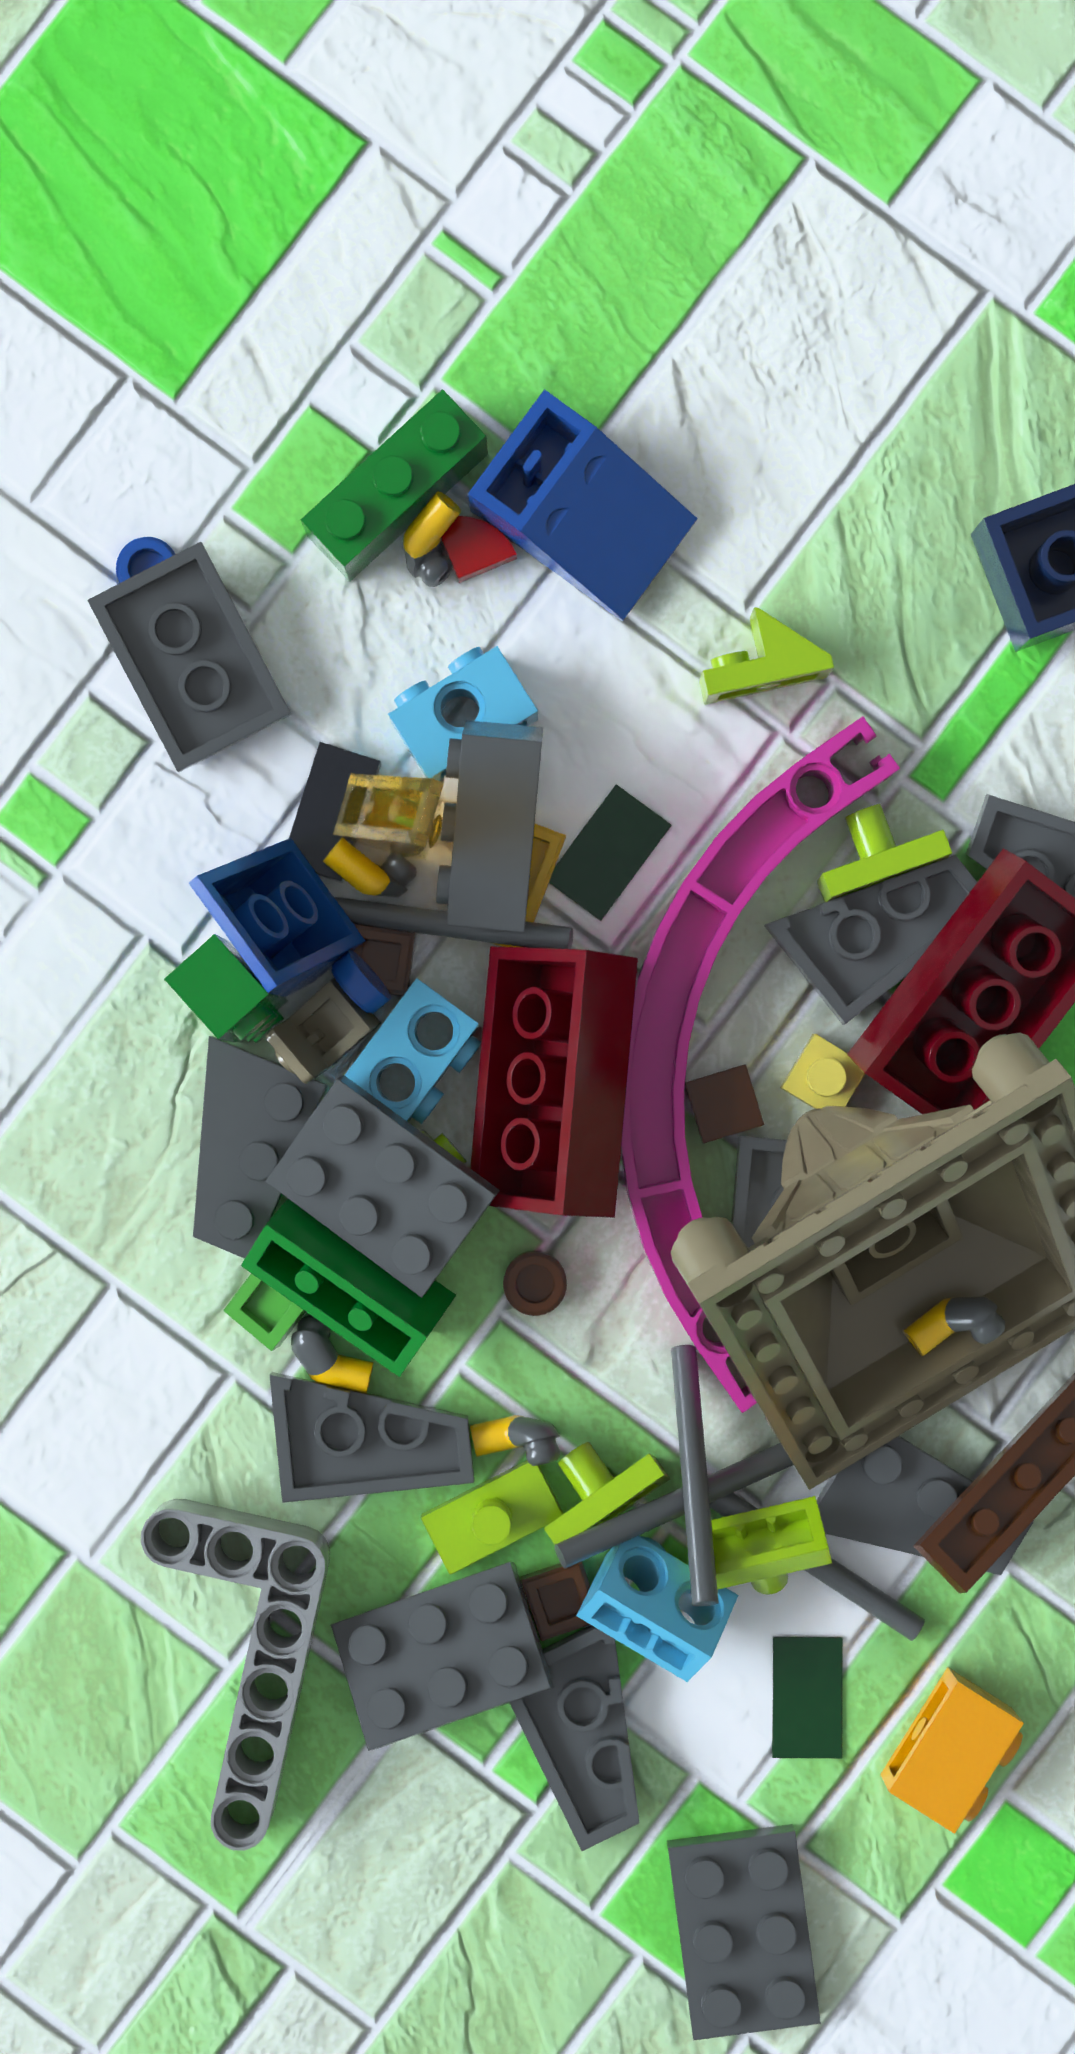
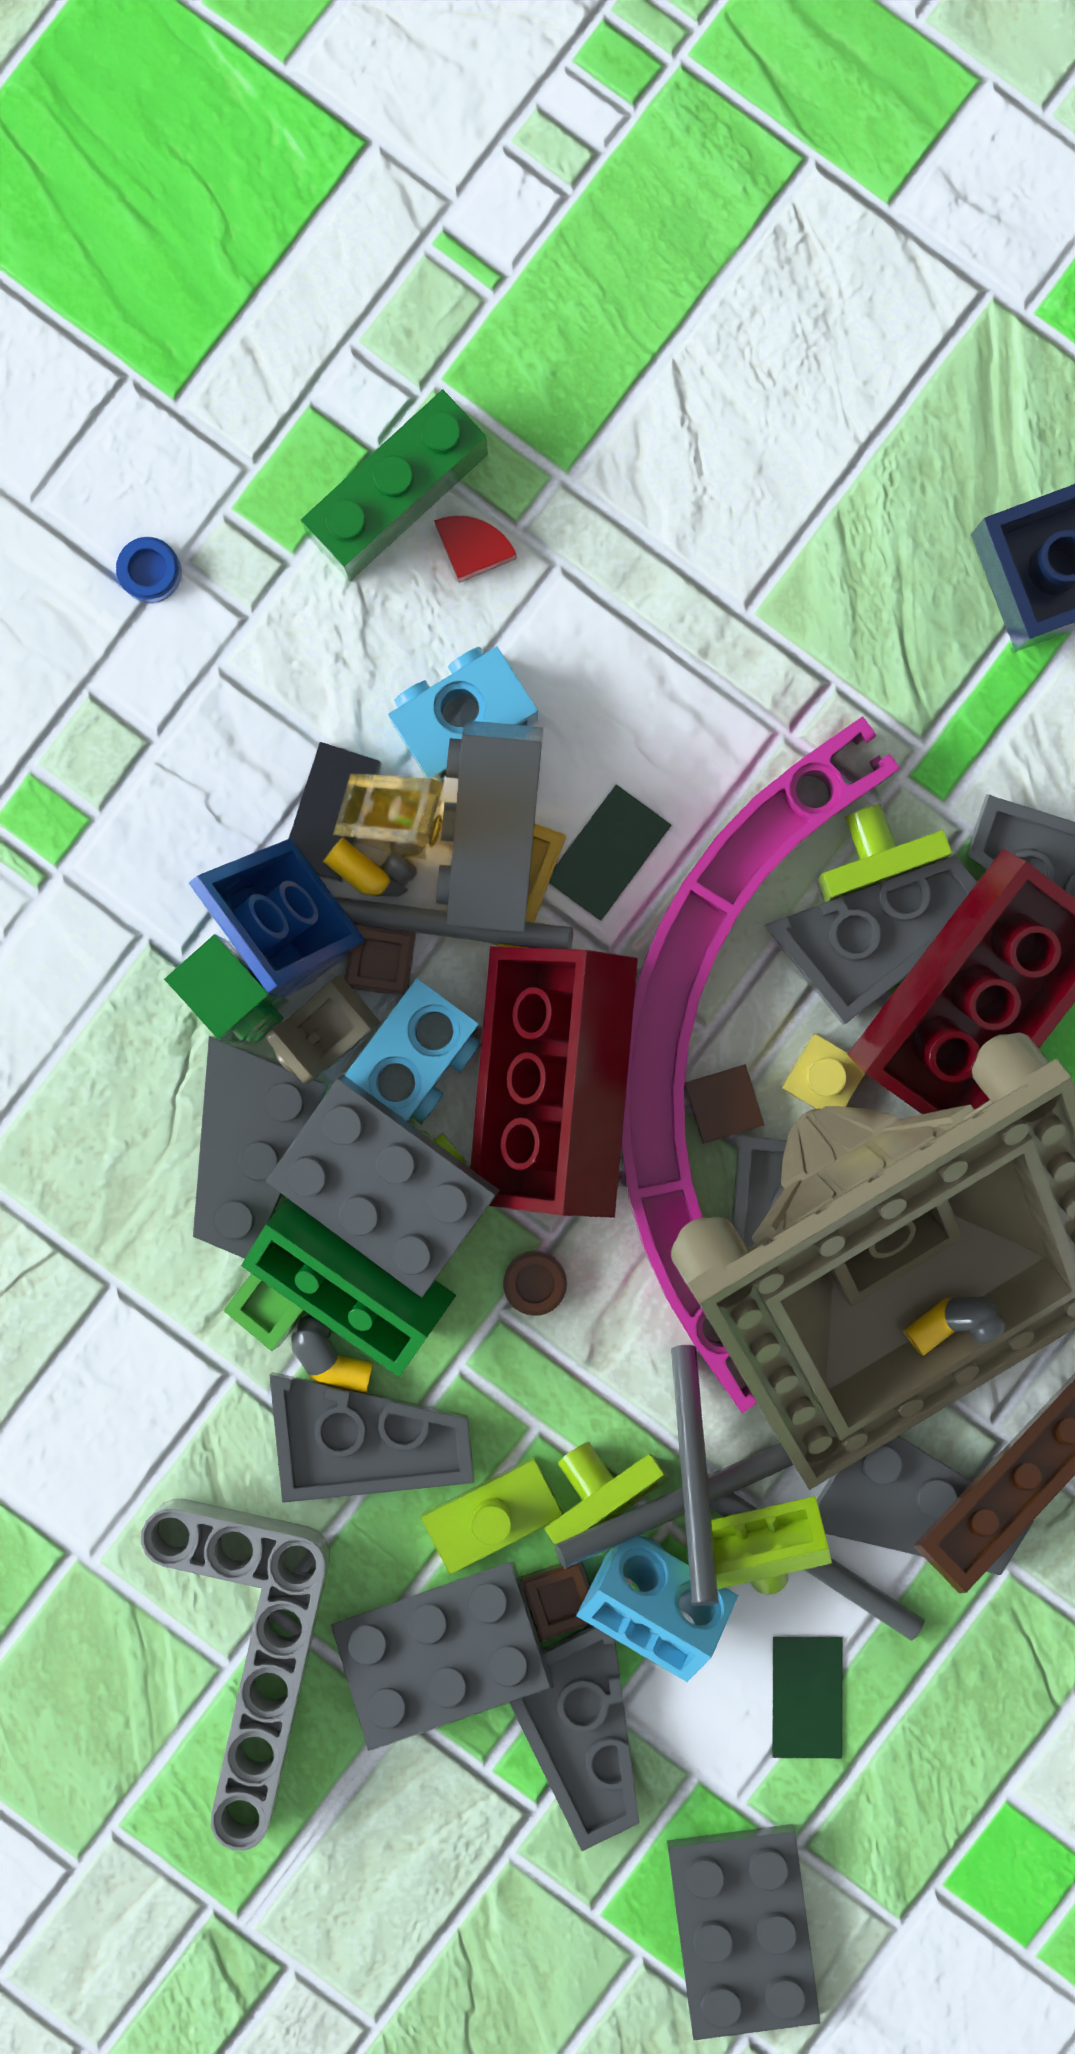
dark grey plate [87,542,292,773] -> none
blue tile [332,950,391,1014] -> none
yellow arm [403,491,461,587] -> none
blue slope [468,389,698,622] -> none
arm [470,1415,560,1466] -> none
lime slope [699,607,834,705] -> none
light orange brick [880,1667,1024,1834] -> none

